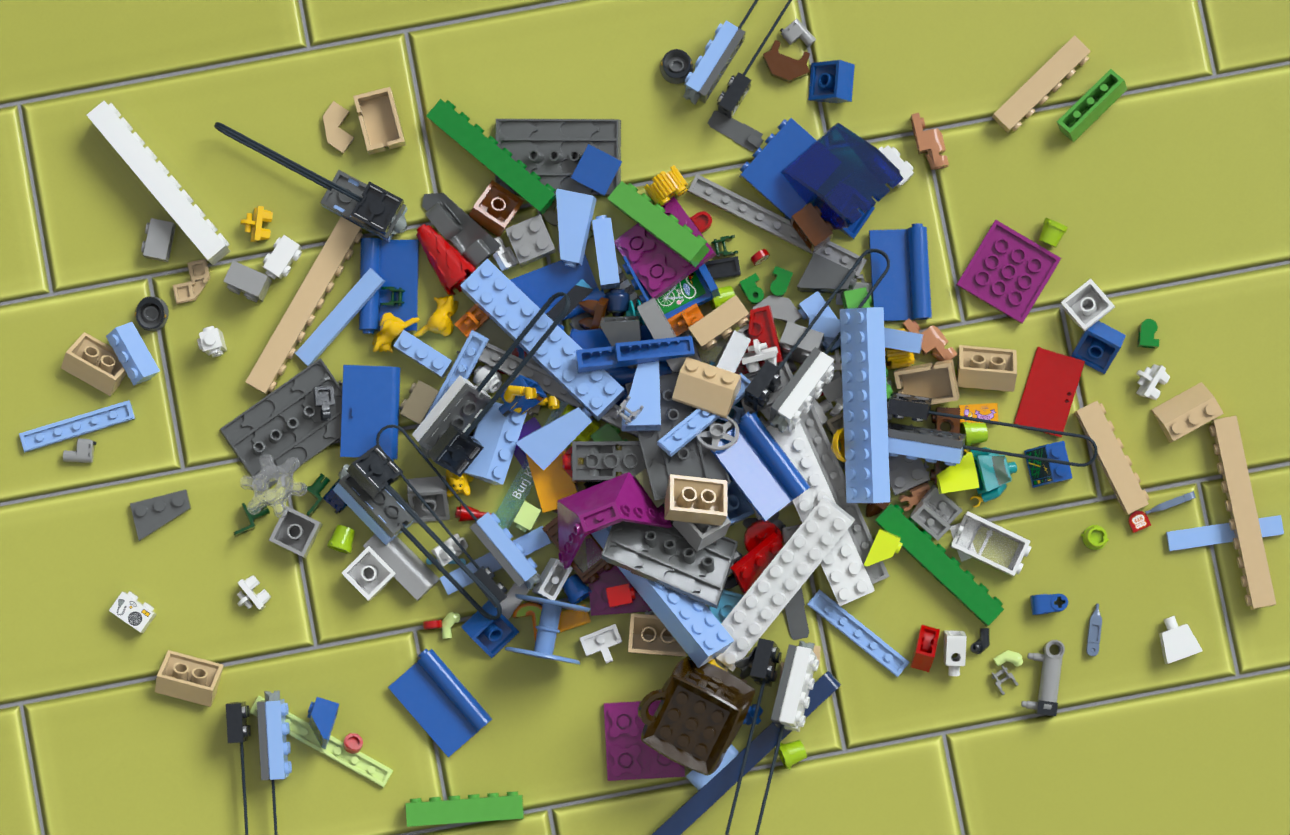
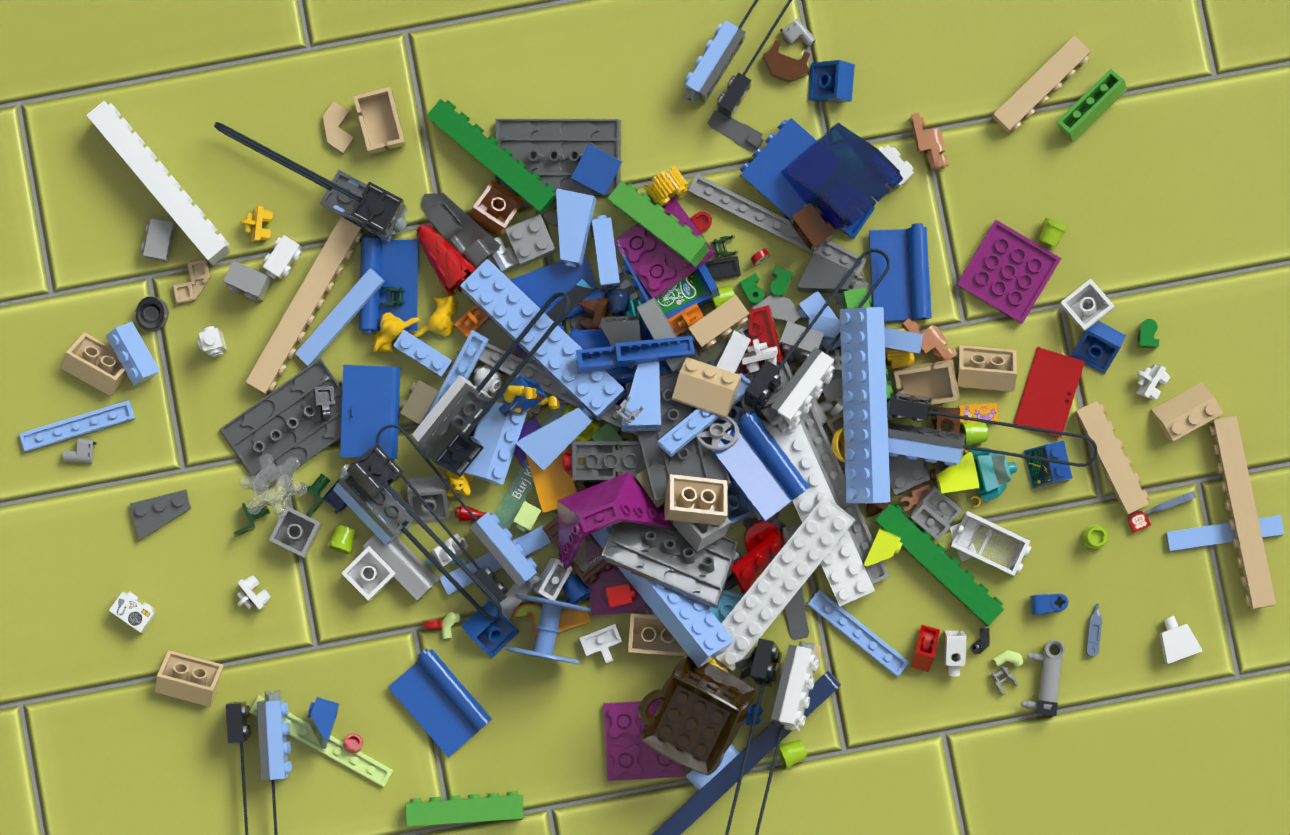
dark grey piece [660,49,693,84] -> none

